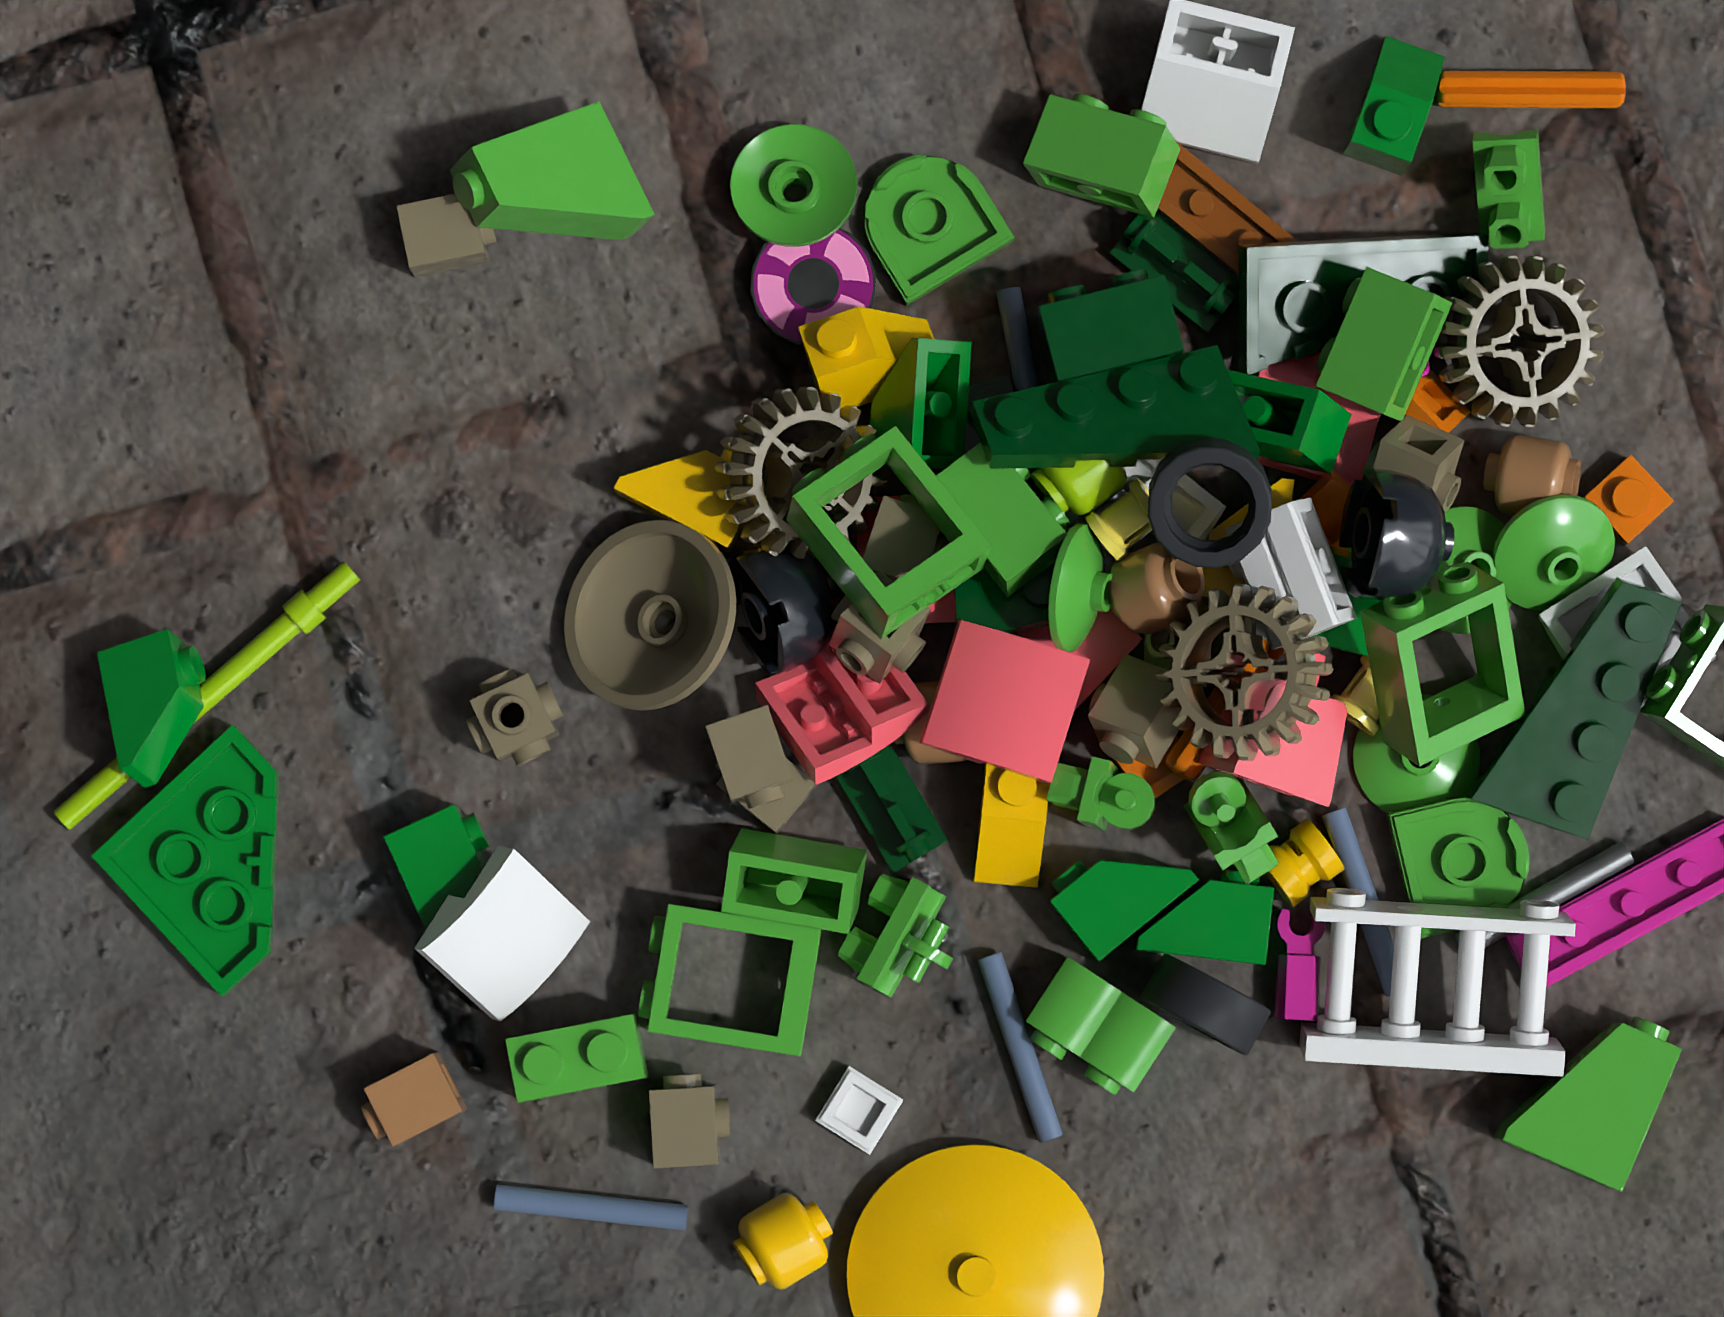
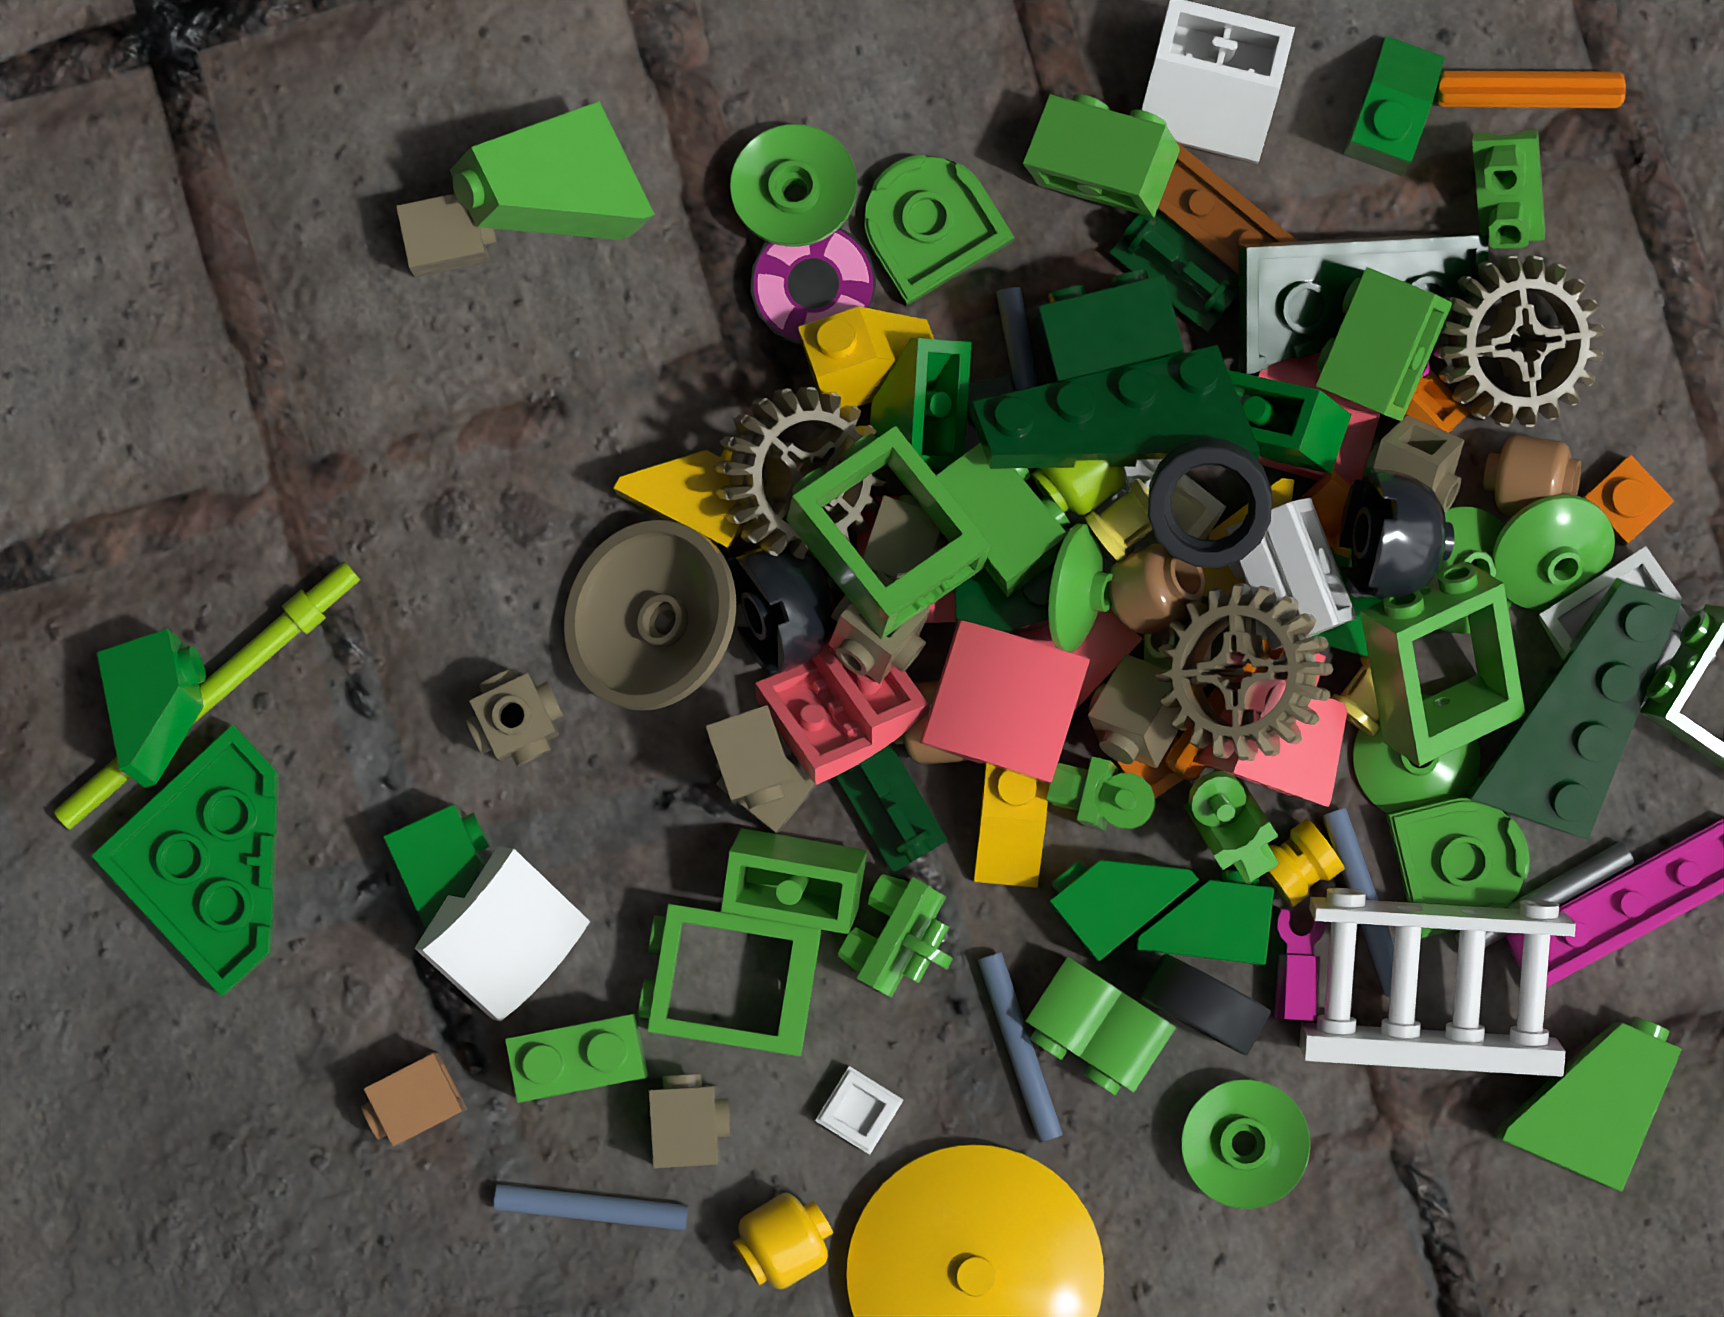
none -> bright green dish [1181,1079,1310,1209]

